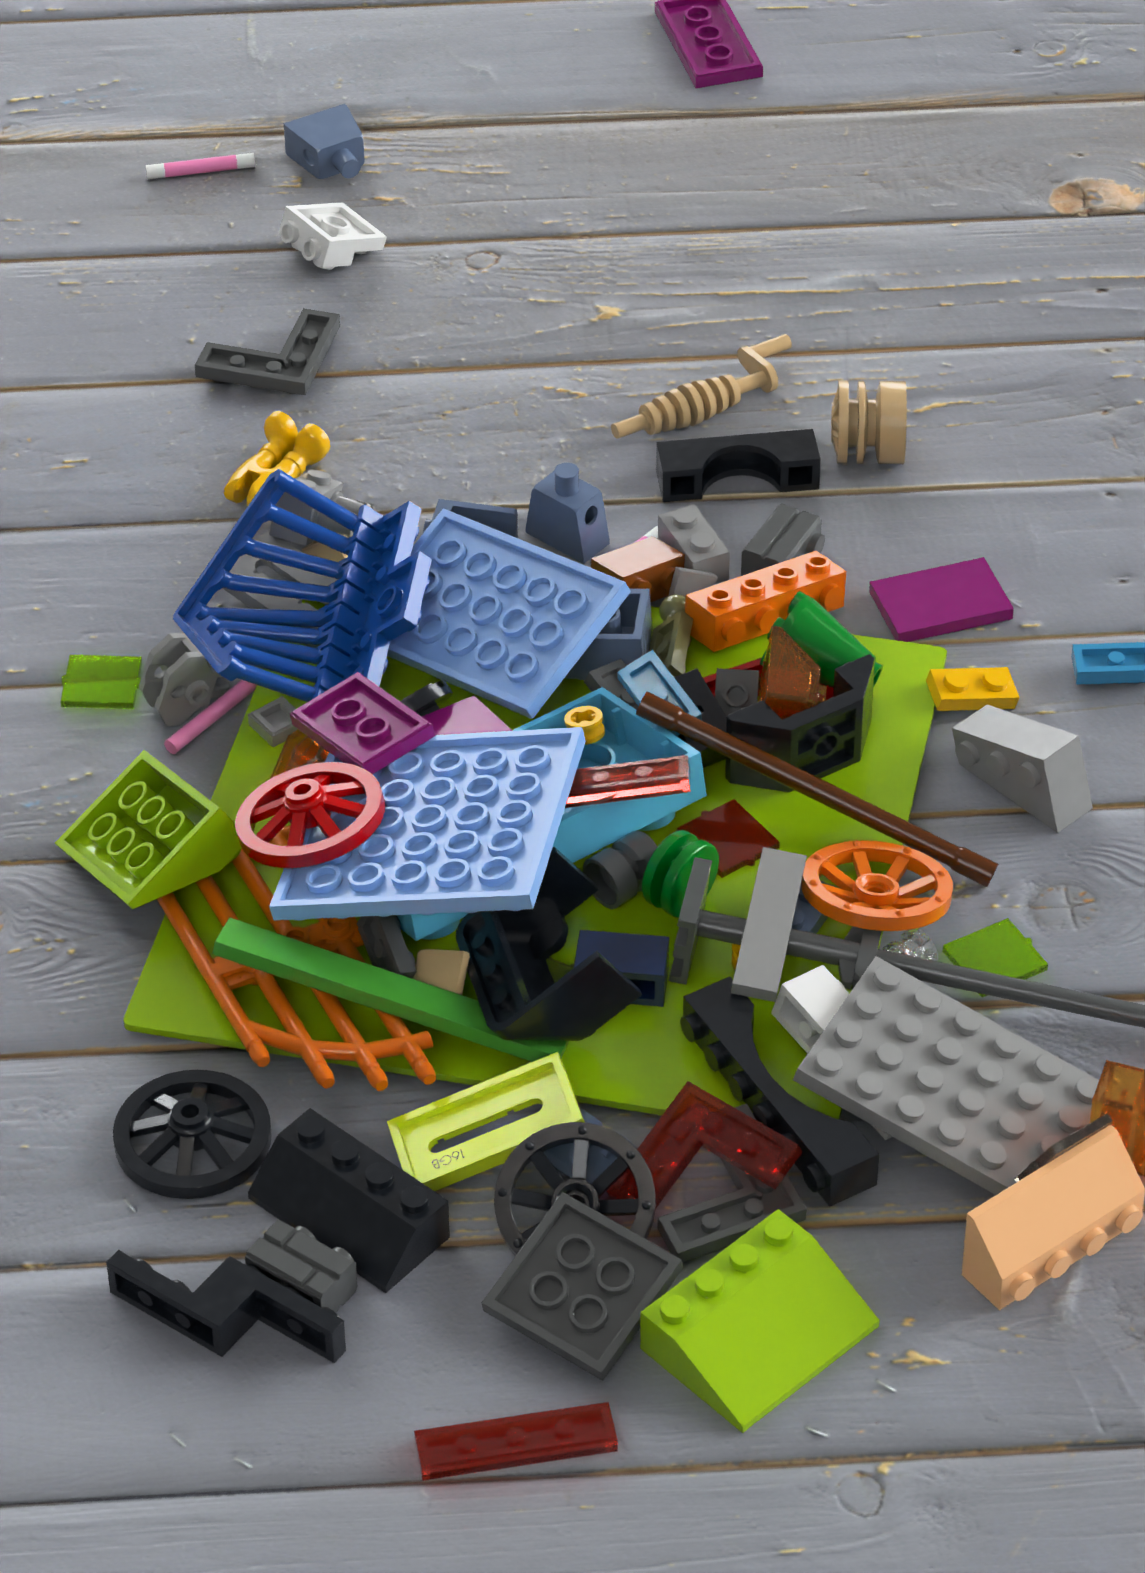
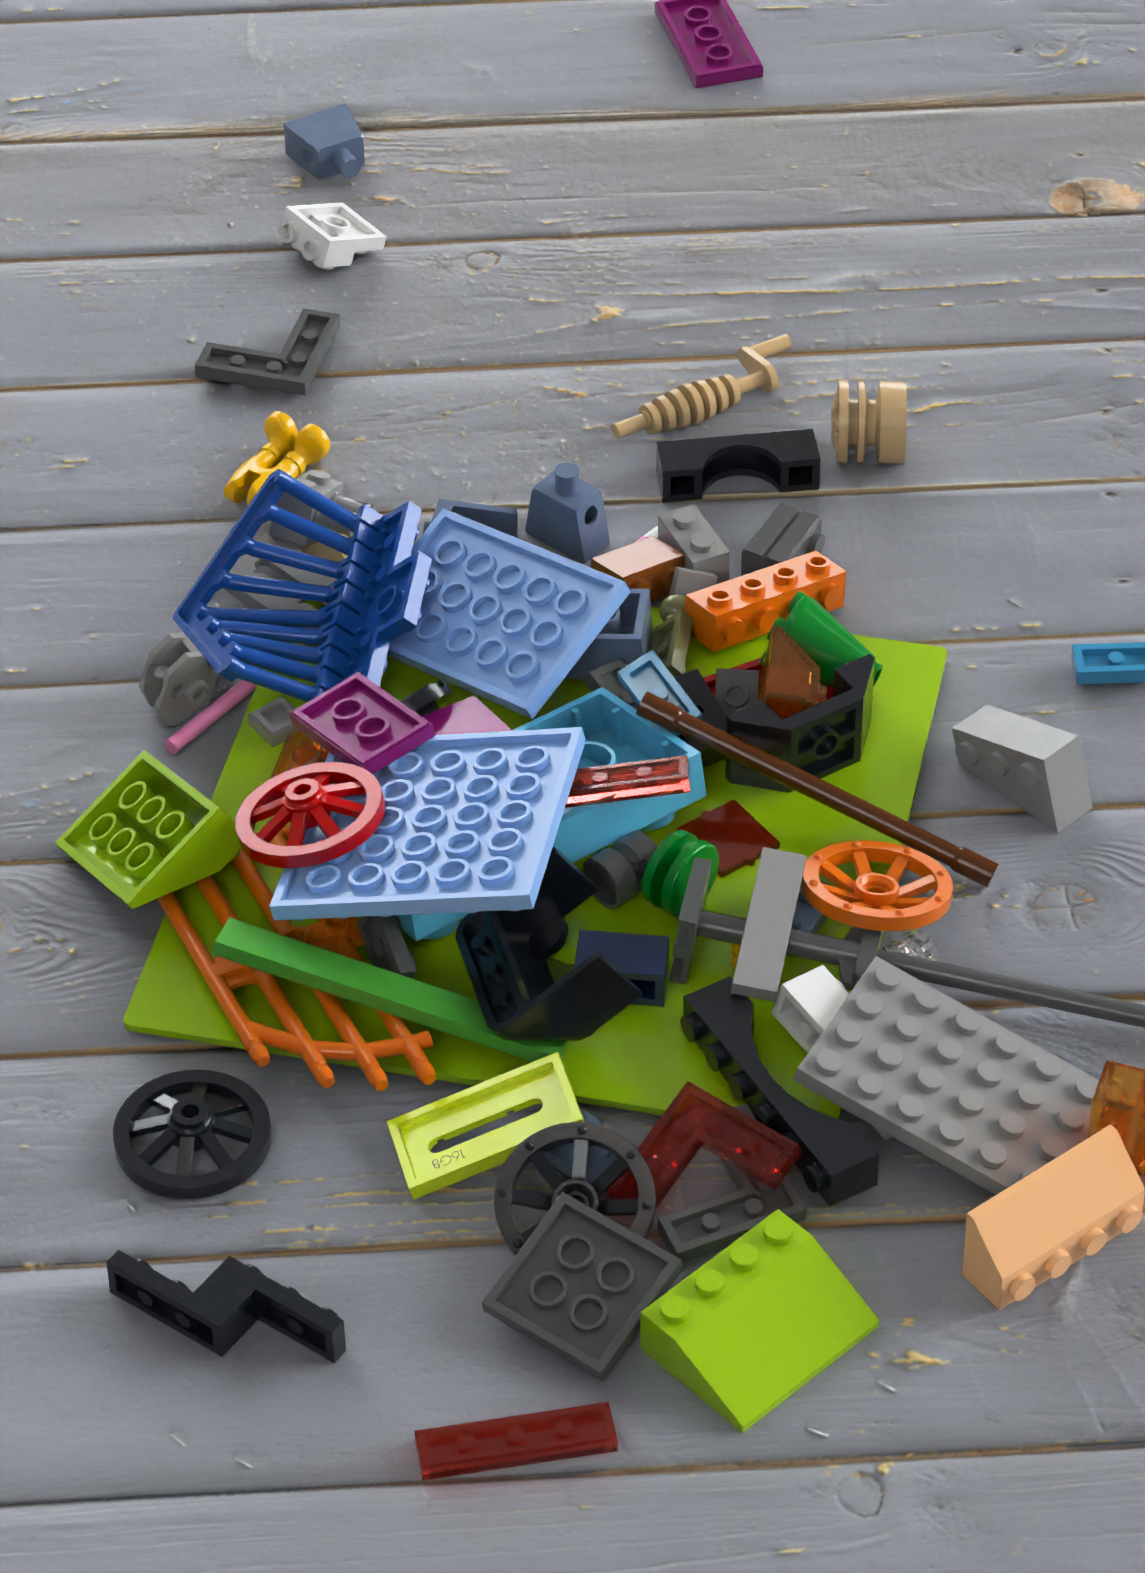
clear neon green piece [61,655,142,709] -> none
bright pink bar [145,153,255,180] -> none
dark grey brick [245,1220,358,1313] -> none
black slope [248,1108,450,1293] -> none
tan slope [413,949,470,995] -> none
yellow bush [564,706,605,745] -> none
magenta tile [869,557,1014,642] -> none
yellow plate [926,667,1020,711] -> none
clear neon green piece [942,918,1048,998] -> none
clear smoke piece [1015,1113,1113,1182] -> none

